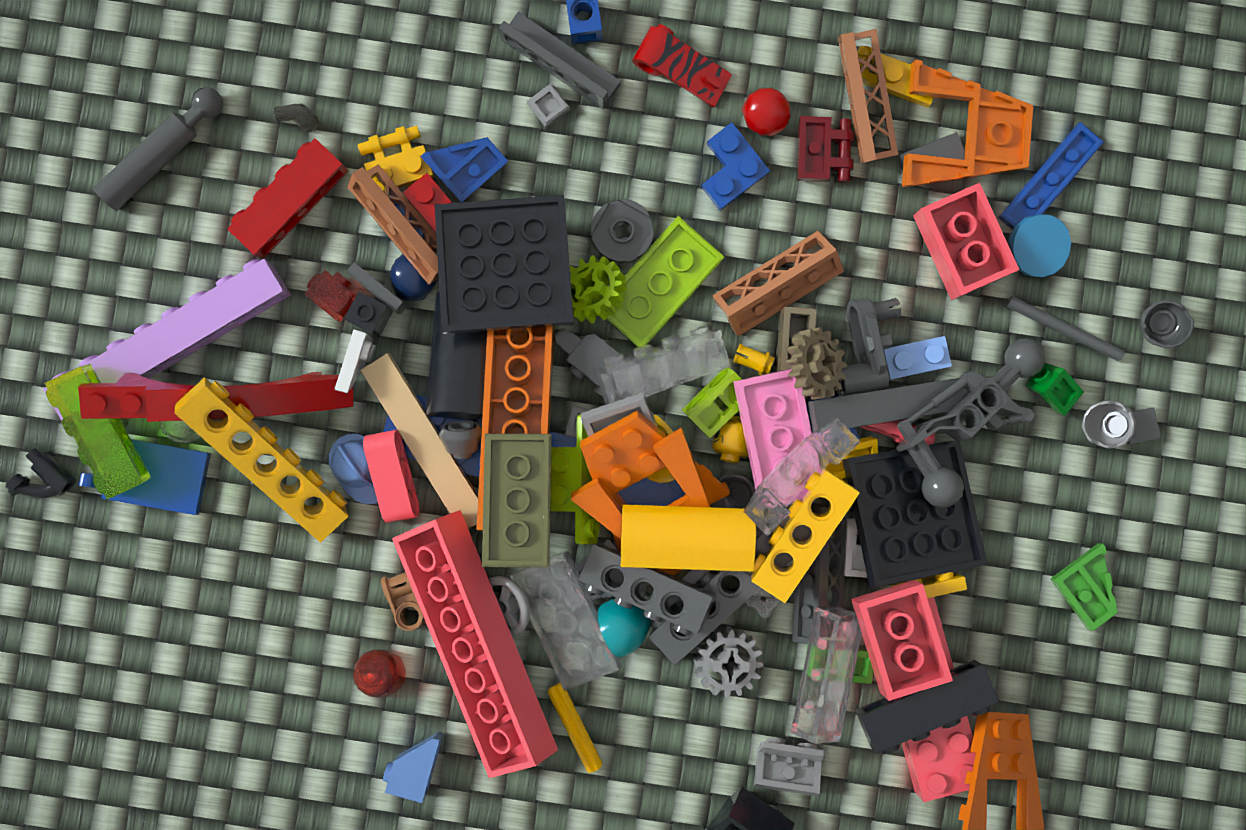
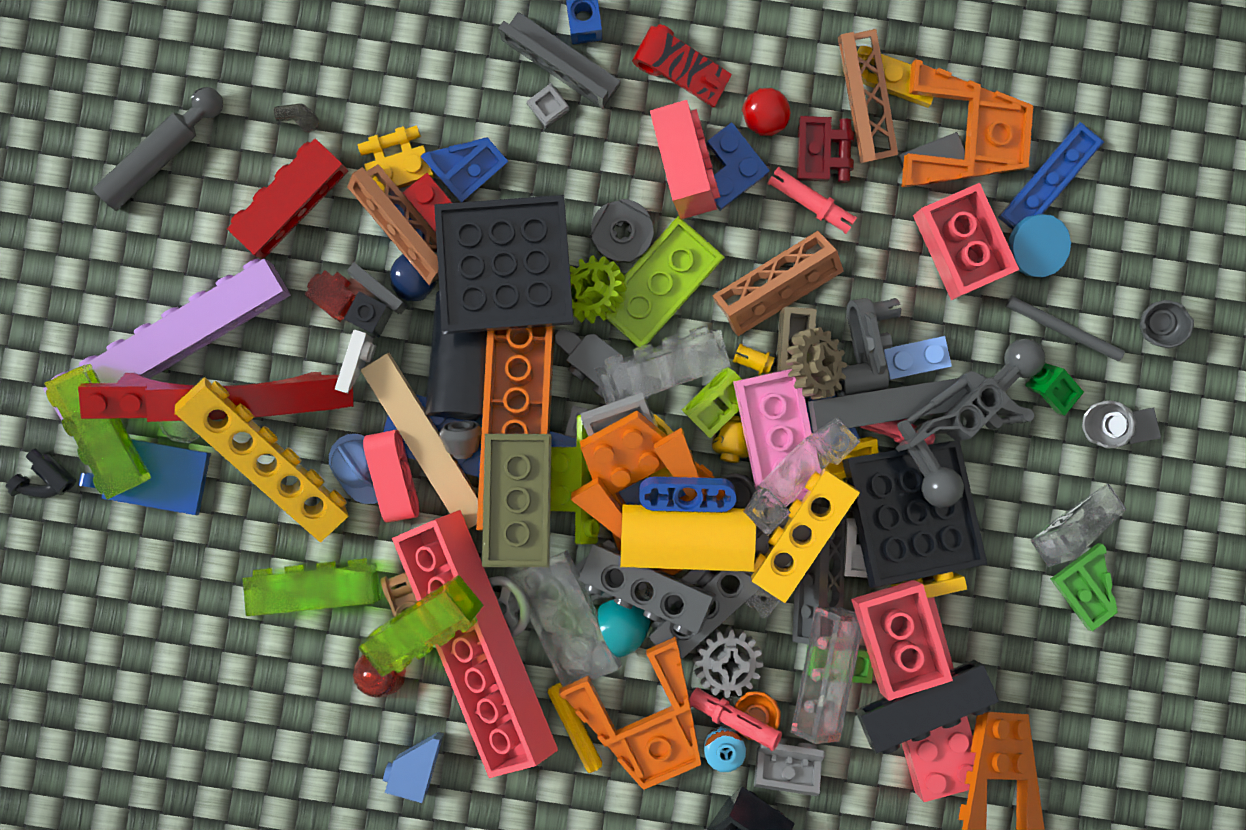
none -> clear neon green brick [242,558,380,616]
none -> clear neon green brick [358,575,484,677]
none -> orange wing [559,637,701,790]
none -> blue beam [639,477,736,512]
none -> coral brick [650,100,720,220]
none -> coral pin [689,687,782,751]
none -> medium azure head [703,726,746,772]
none -> orange hair [734,691,781,740]
none -> coral pin [767,167,857,234]
none -> clear slope [1030,484,1127,567]

